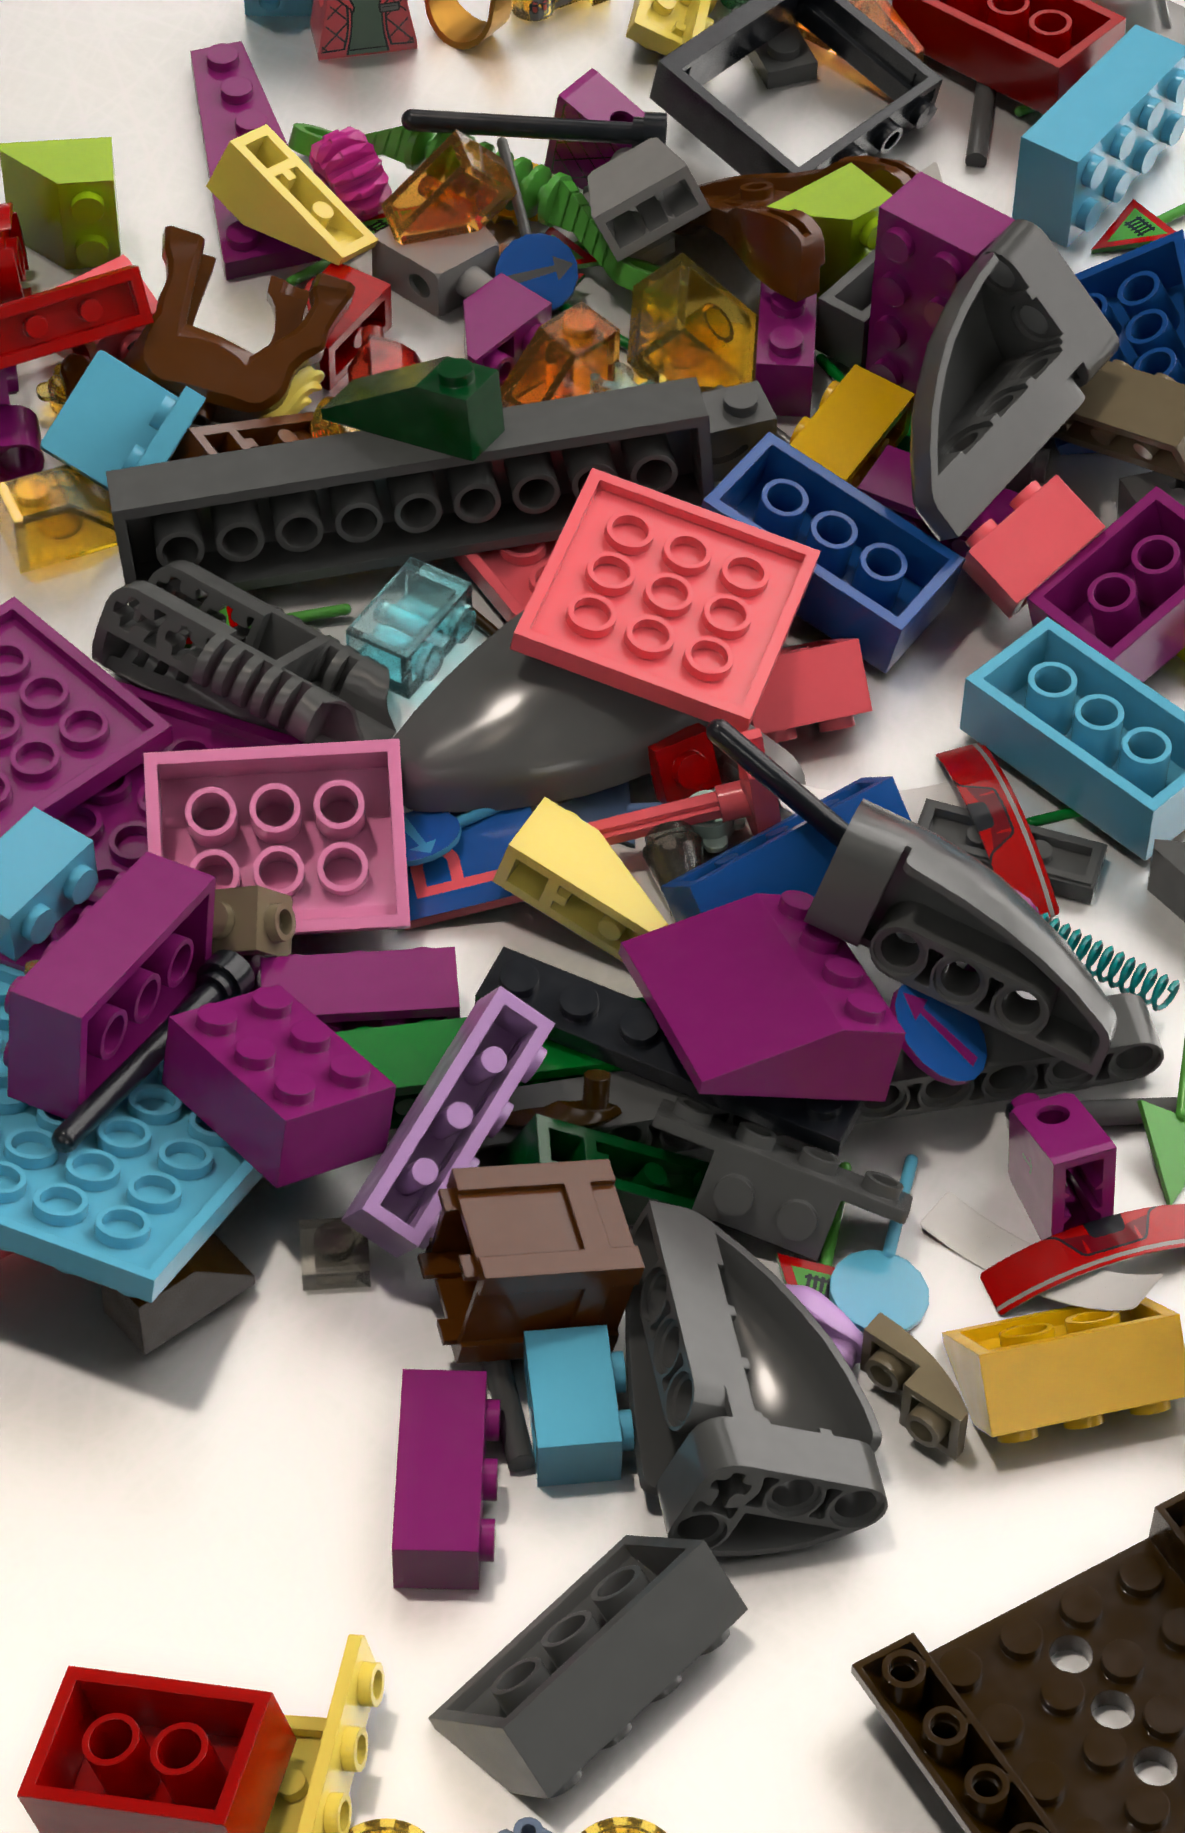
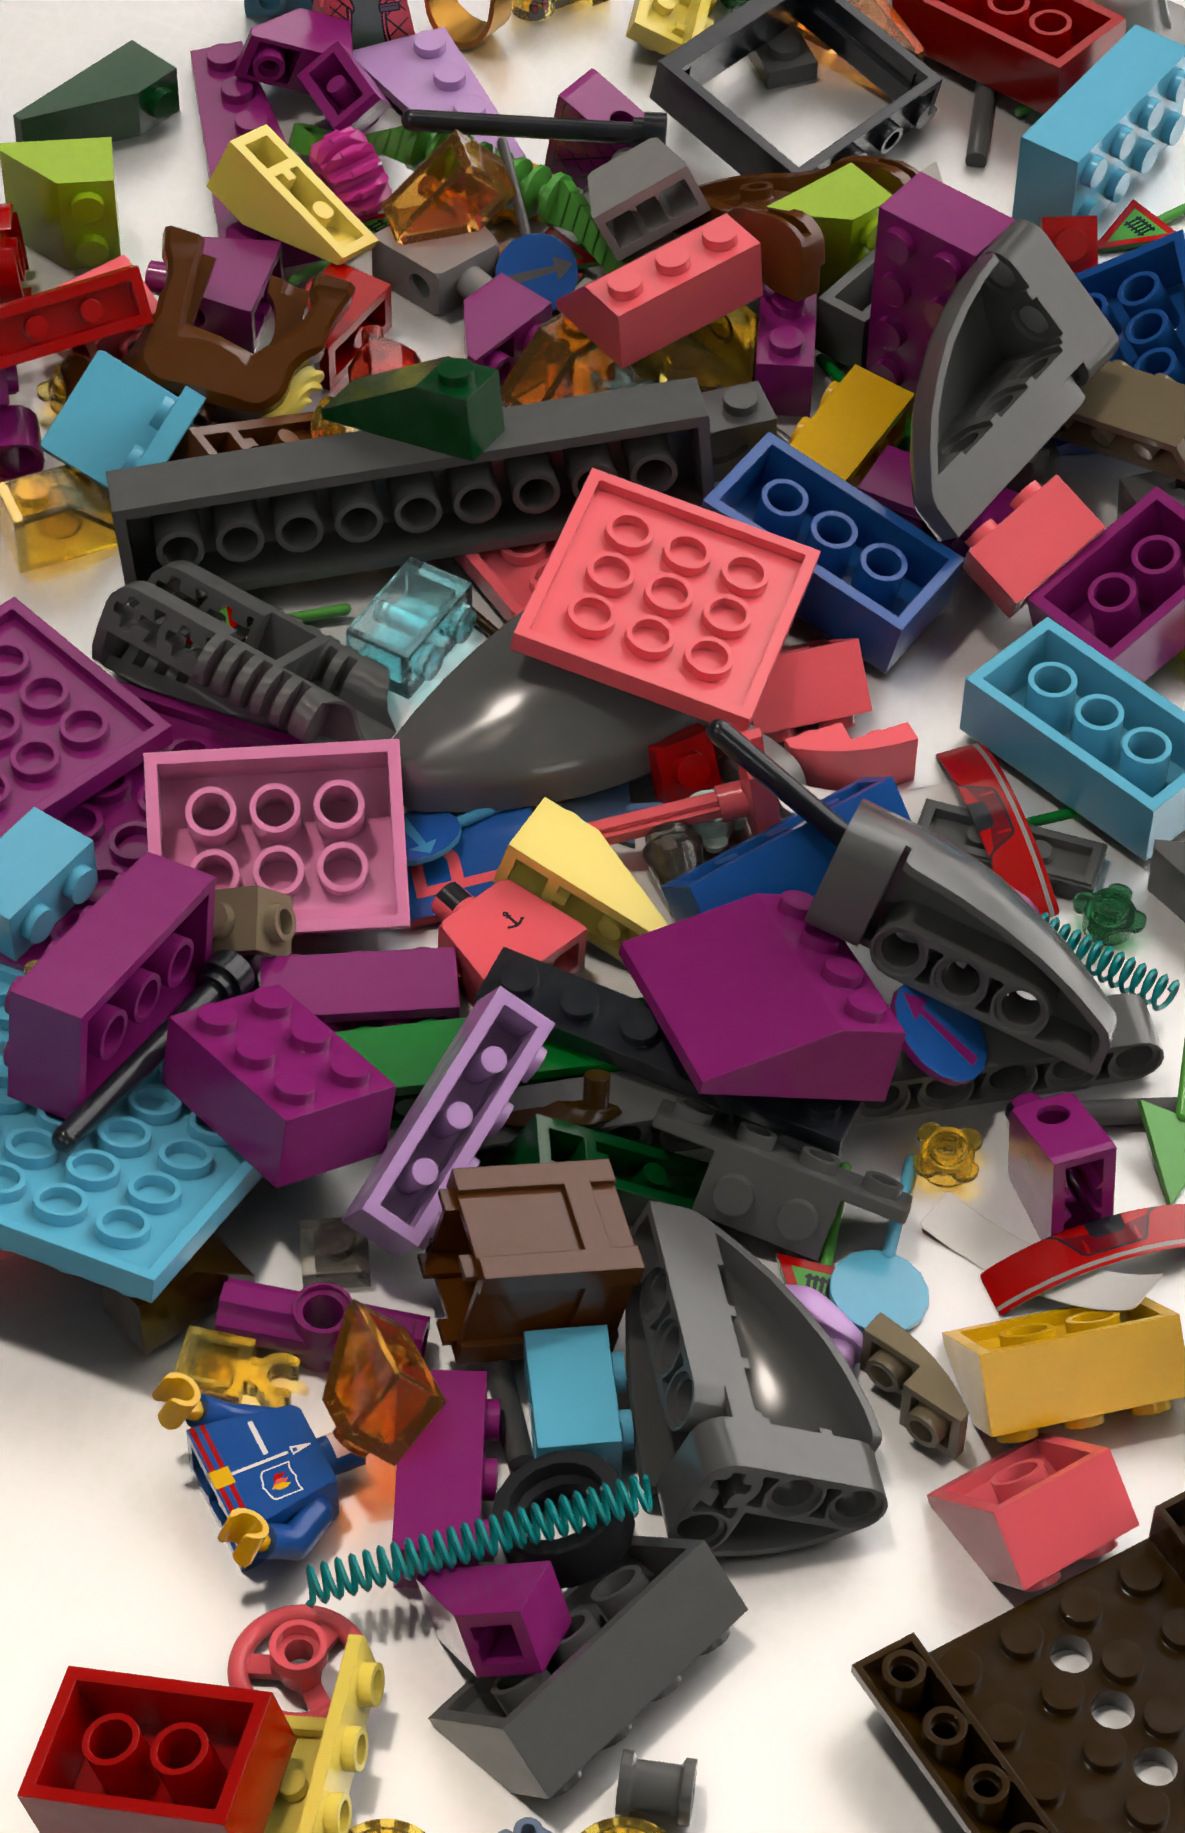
none -> dark green slope [13,40,180,142]
none -> magenta torso [145,237,284,354]
none -> blue torso [152,1372,366,1572]
none -> clear yellow plate [174,1325,300,1408]
none -> magenta piece [214,1278,430,1375]
none -> coral piece [227,1604,363,1718]
none -> magenta slope [234,8,353,95]
none -> magenta slope [297,40,392,132]
none -> teal piece [305,1474,653,1608]
none -> clear orange slope [322,1299,447,1466]
none -> lavender wing [353,27,526,159]
none -> magenta slope [416,1561,572,1677]
none -> coral torso [431,880,587,1007]
none -> black tyre [491,1450,635,1589]
none -> coral slope [556,213,763,369]
none -> dark grey bush [615,1749,698,1827]
none -> coral slope [784,722,918,791]
none -> clear yellow plate [913,1122,983,1188]
none -> coral slope [927,1432,1140,1592]
none -> red plate [1039,215,1098,272]
none -> clear green plate [1073,883,1147,946]

